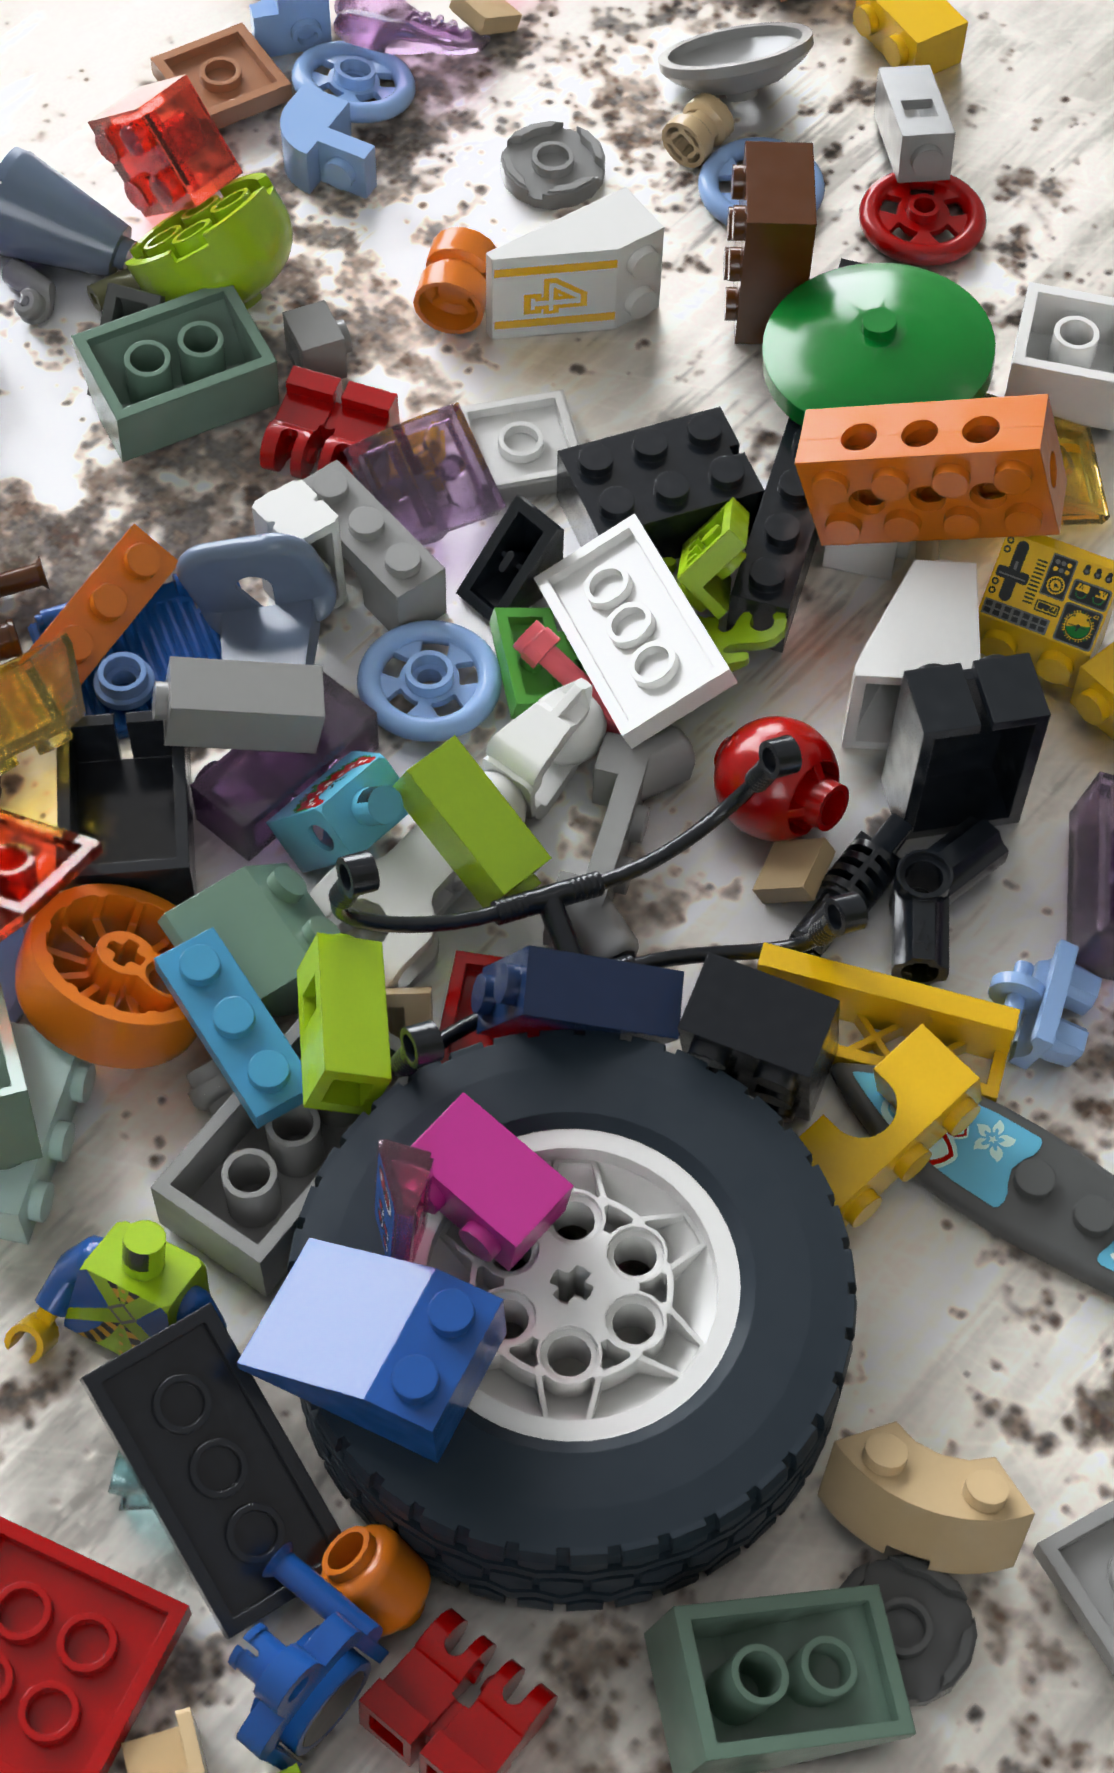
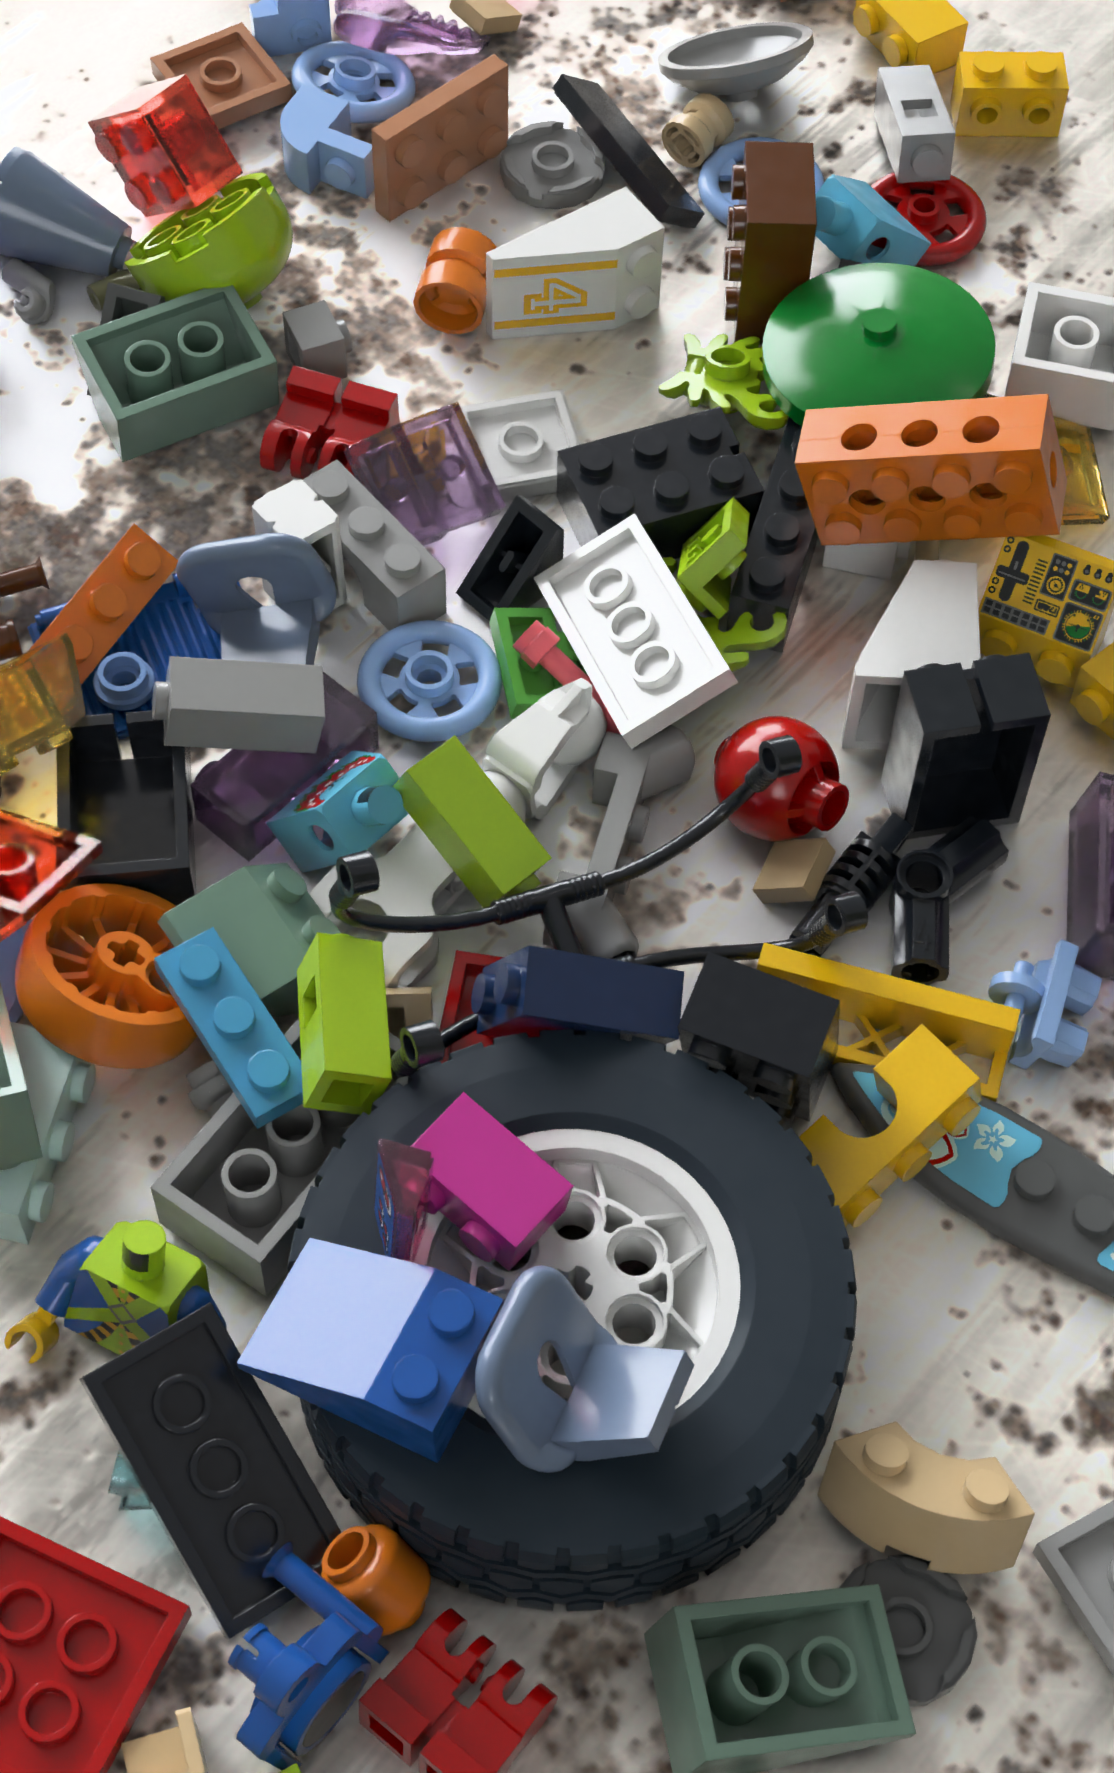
none -> nougat plate [371,54,508,222]
none -> sand blue piece [475,1265,695,1473]
none -> black tile [552,74,705,228]
none -> lime animal [658,333,788,430]
none -> medium azure torso [815,174,932,267]
none -> yellow brick [950,51,1069,137]

